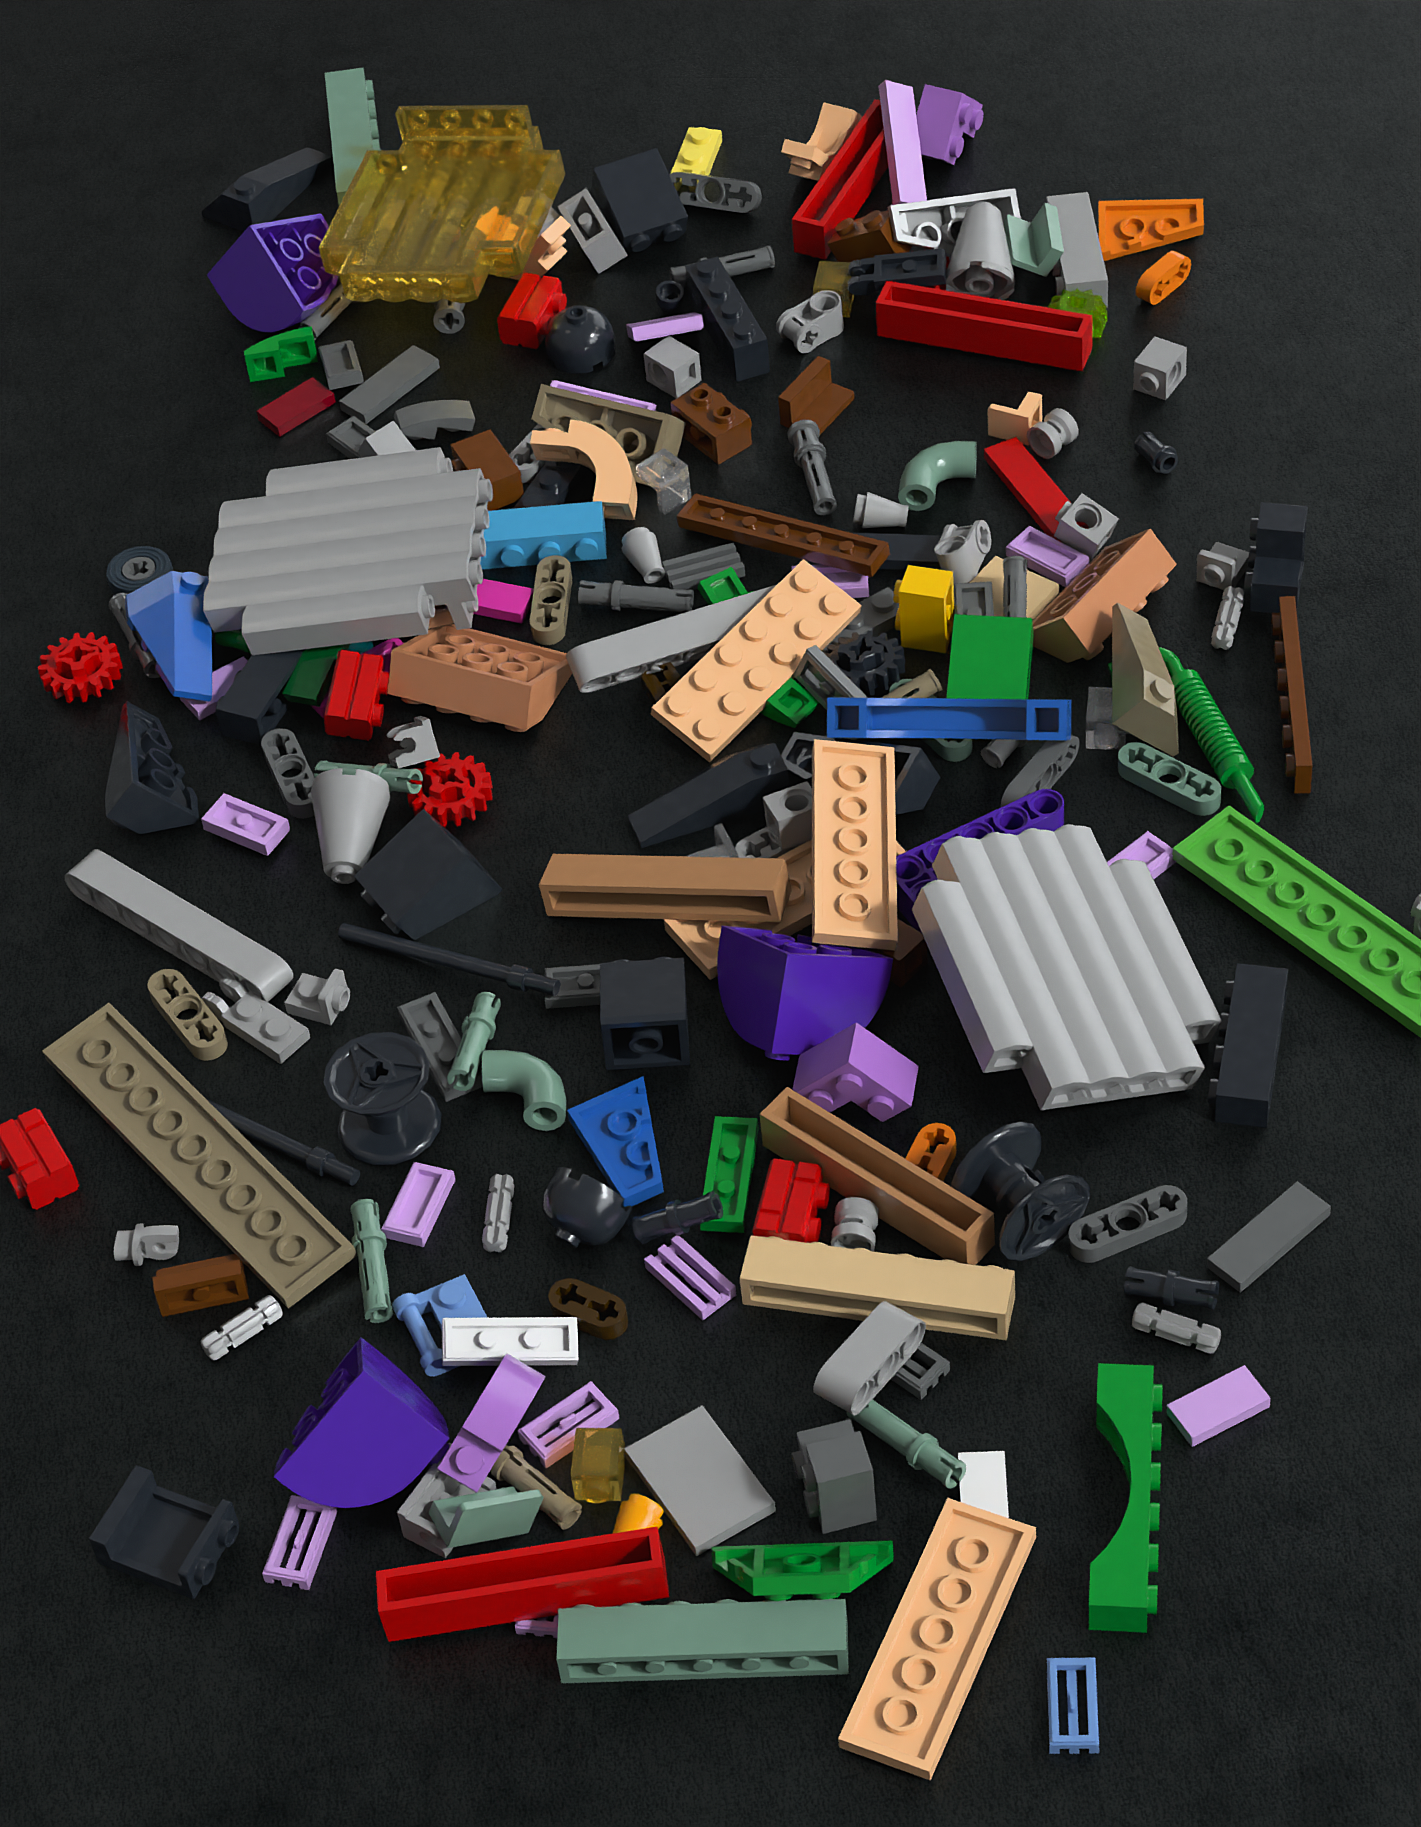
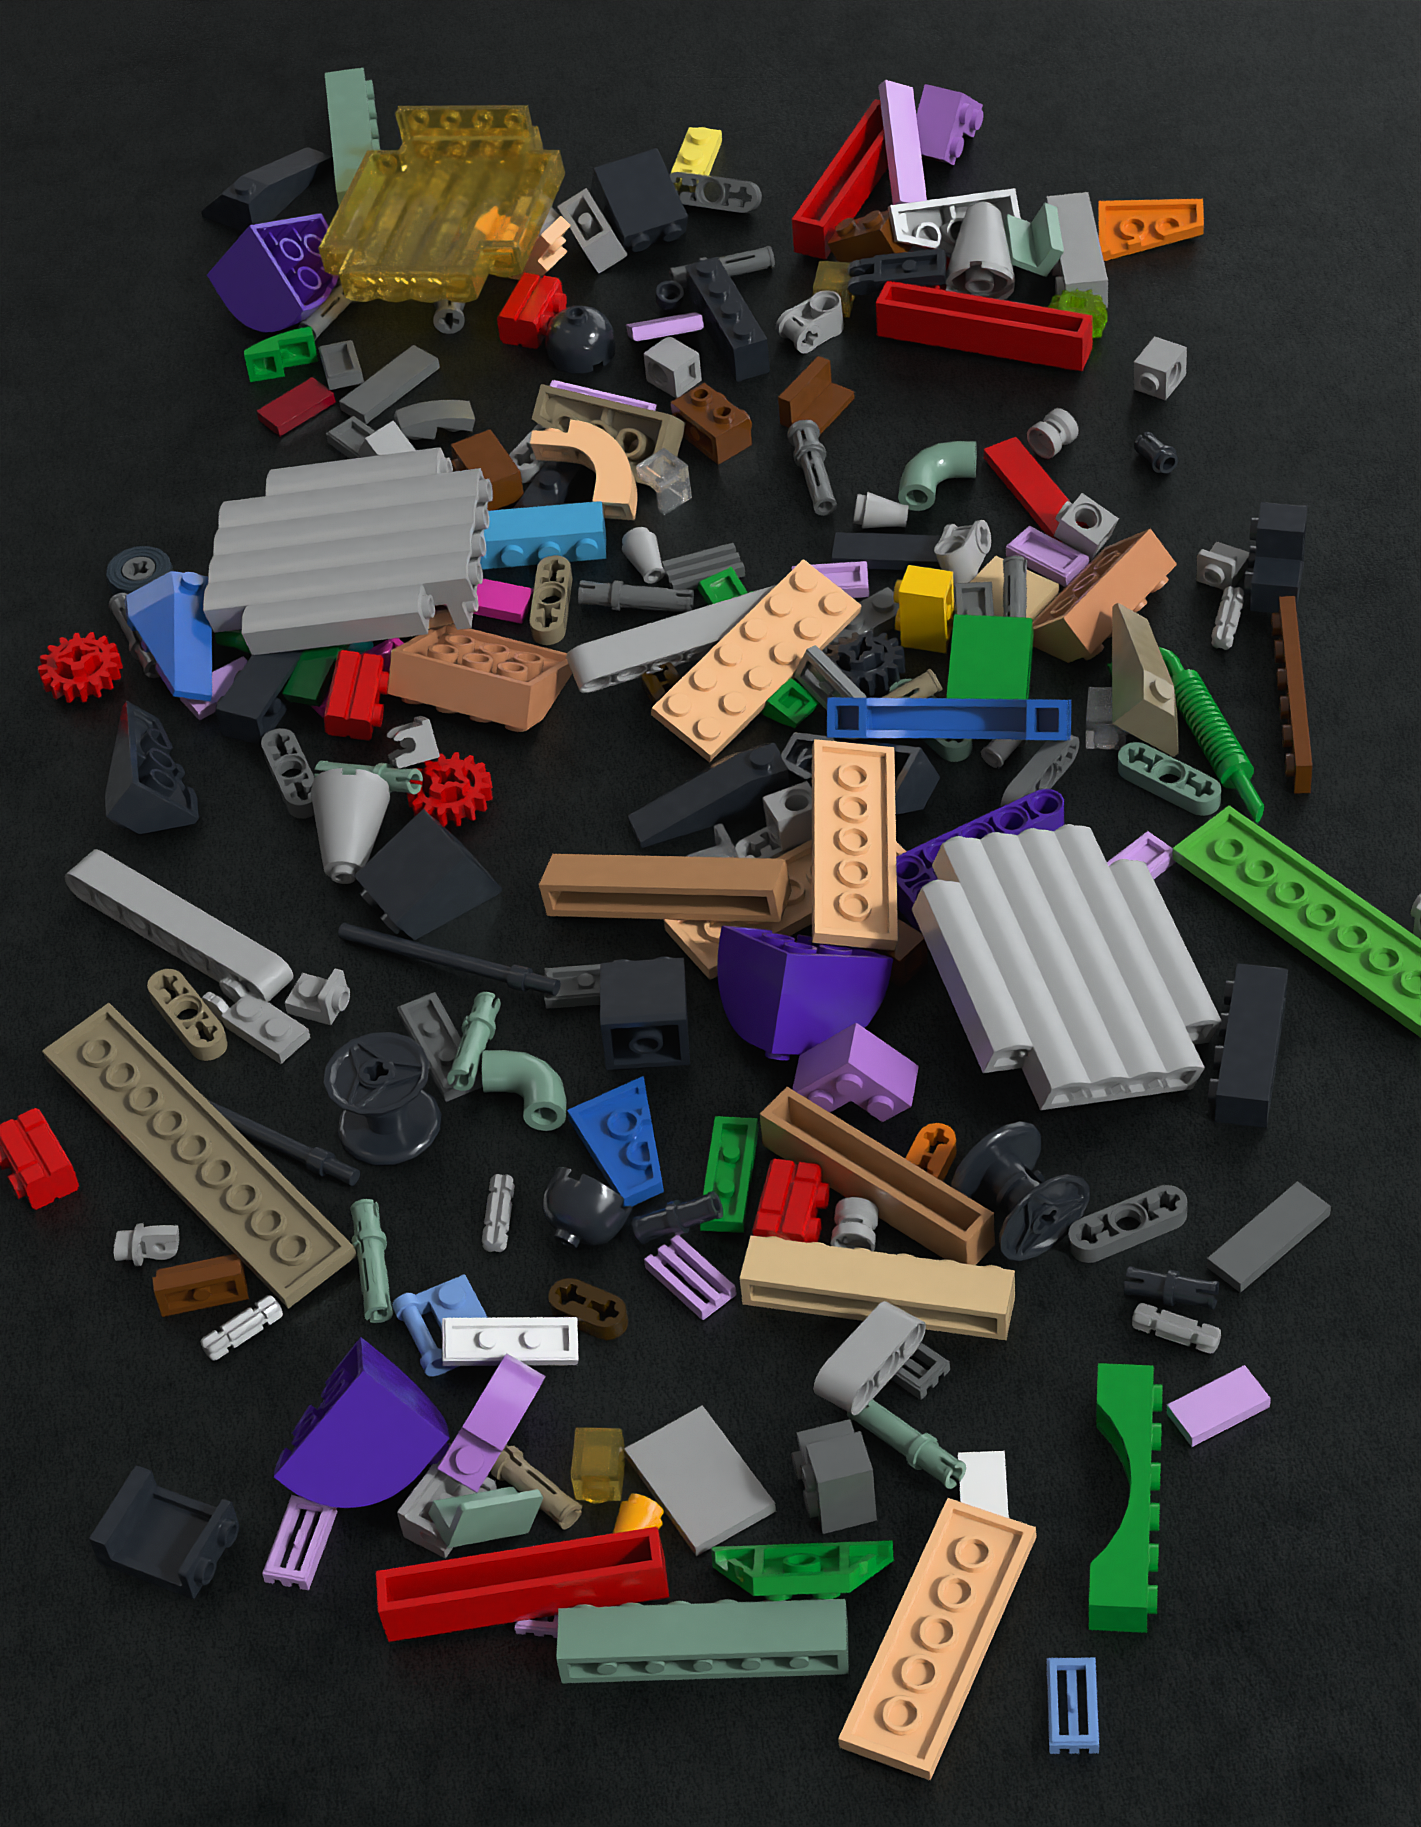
lavender plate [201,793,290,856] -> none
lavender tile [381,1162,455,1247] -> none
lavender tile [518,1381,619,1468] -> none
reddish brown plate [676,493,890,577] -> none
light nougat arch [781,103,863,181] -> none
light nougat panel [988,391,1042,445] -> none
orange beam [1136,251,1191,305] -> none

